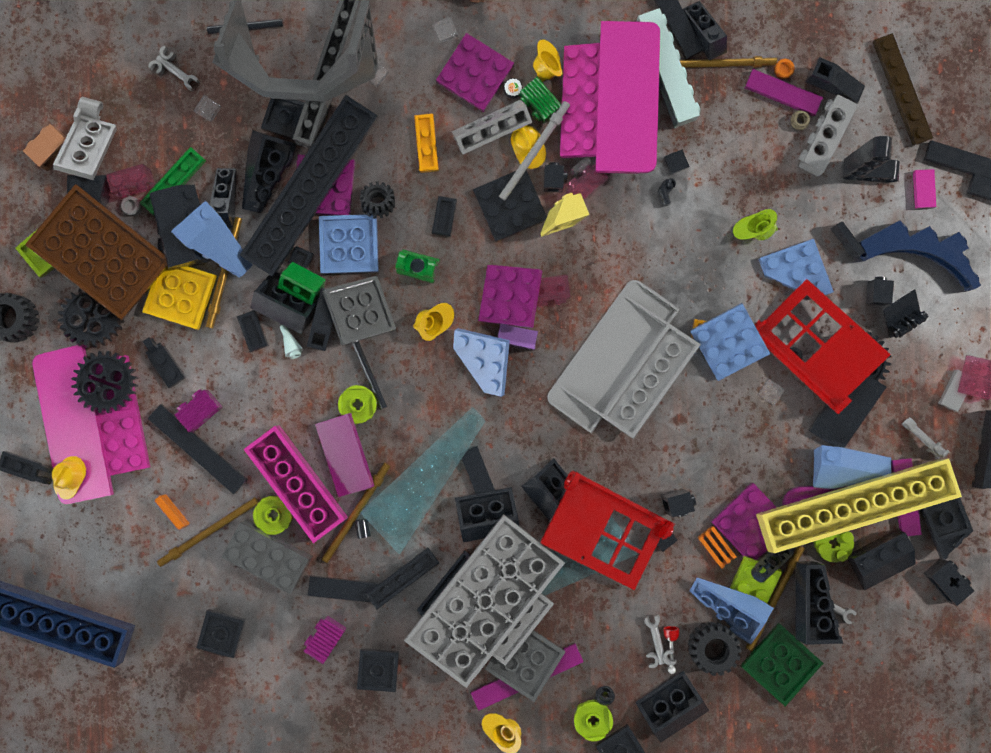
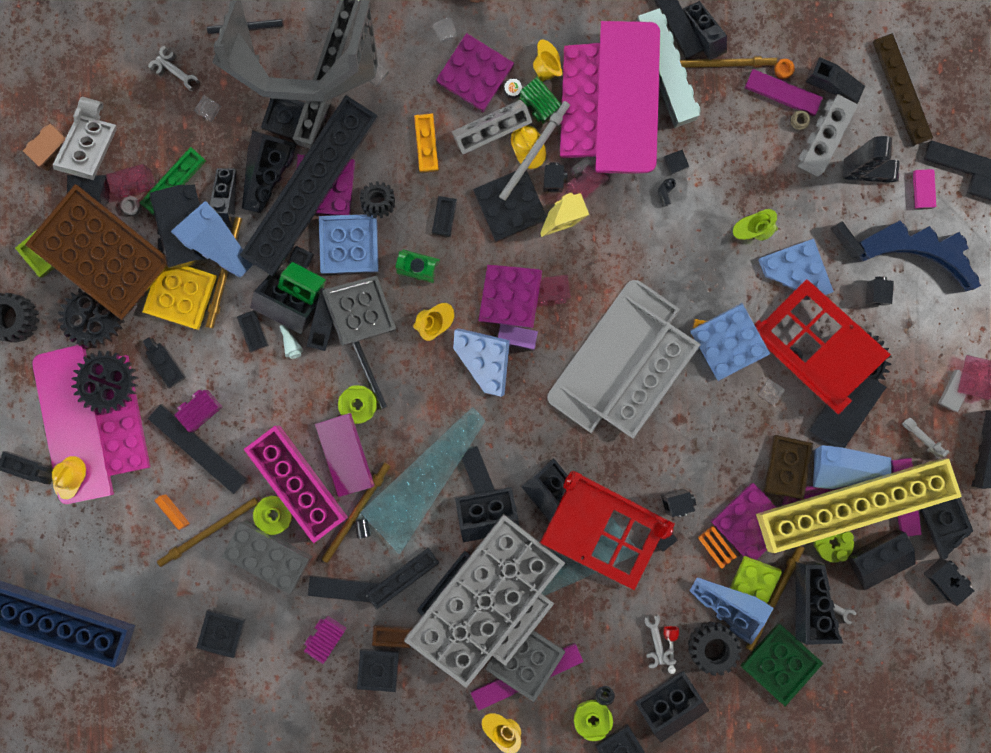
black beam [751,548,793,582] -> none
black hinge [883,289,929,338] -> none
none -> reddish brown tile [372,625,412,648]
none -> dark brown tile [764,435,813,500]

